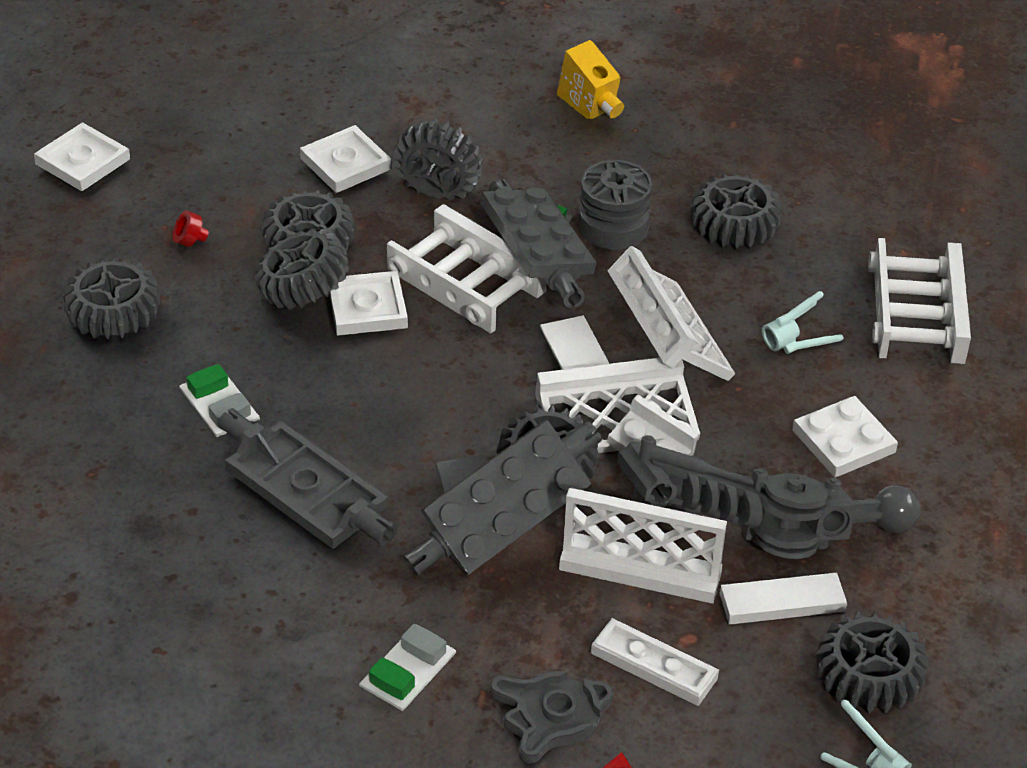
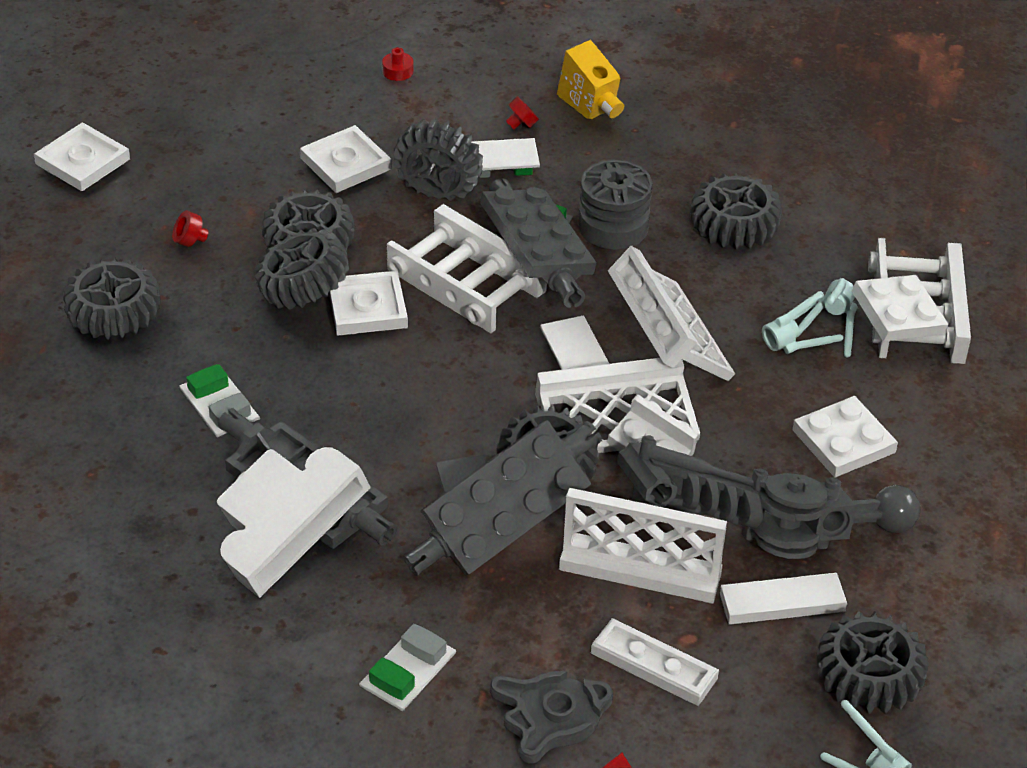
none -> white brick [217,447,371,598]
none -> red tile [382,47,414,81]
none -> white piece [471,138,540,178]
none -> red tile [505,96,539,130]
none -> light aqua plant [798,278,858,358]
none -> white plate [852,275,949,342]

